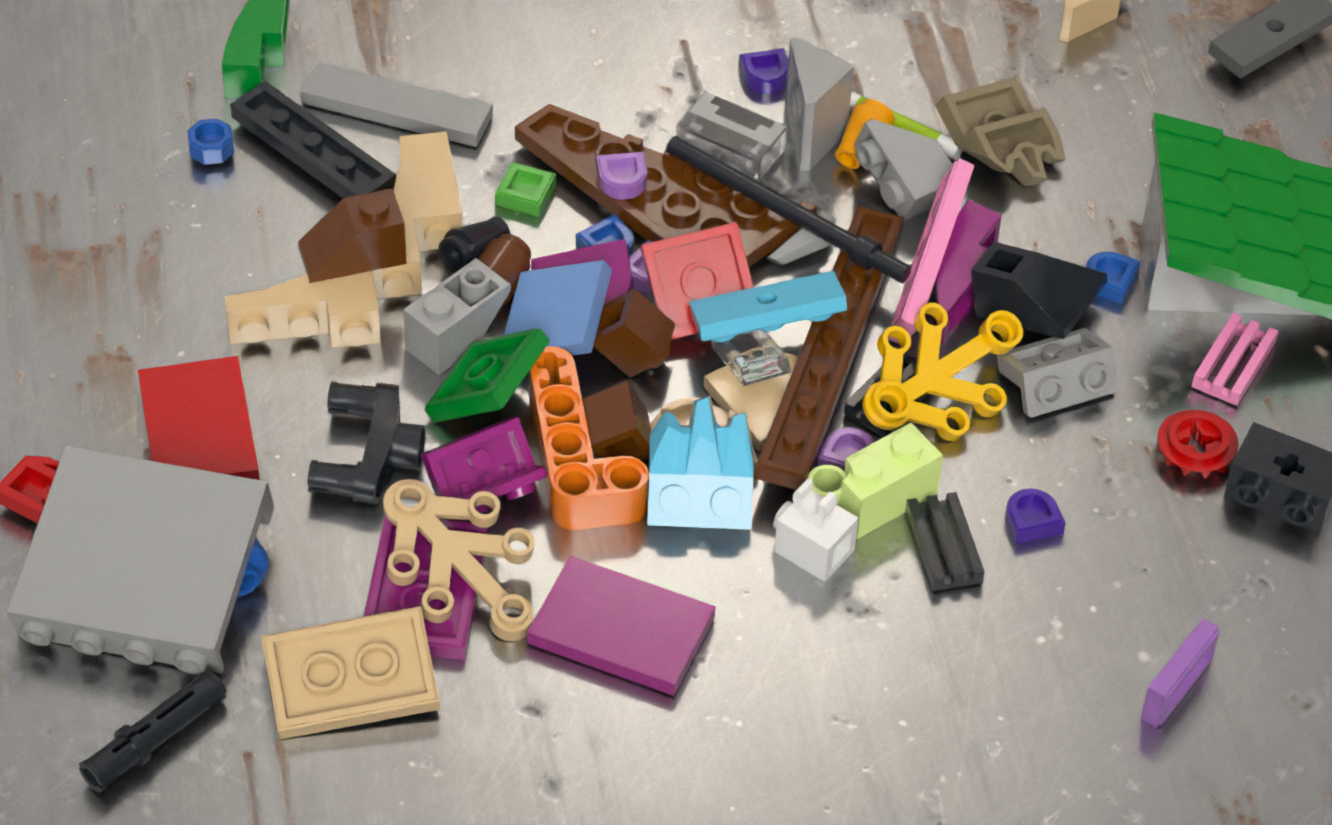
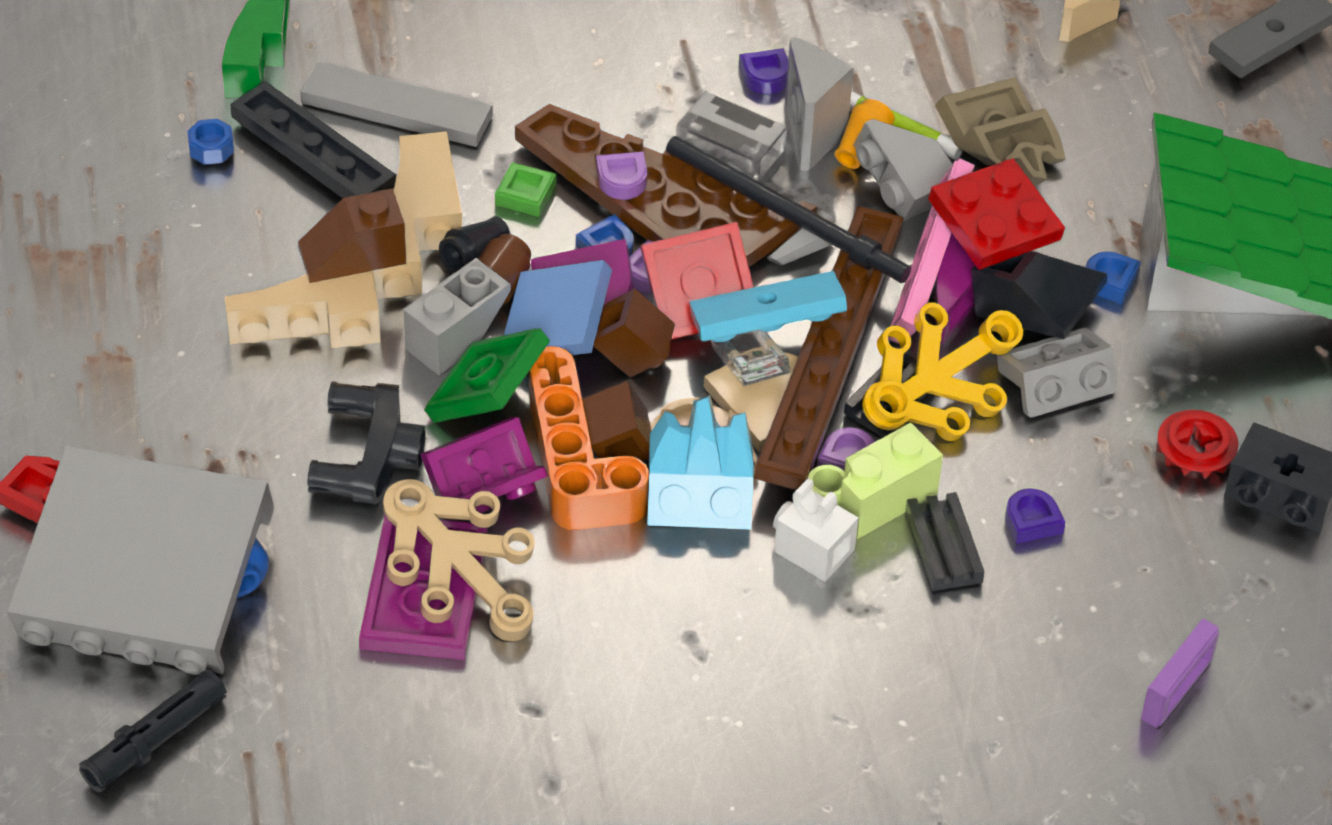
red tile [138,356,260,480] -> none
tan tile [261,606,441,740] -> none
magenta tile [527,555,716,696] -> none
bright pink tile [1192,312,1278,406] -> none
none -> red plate [928,158,1065,270]

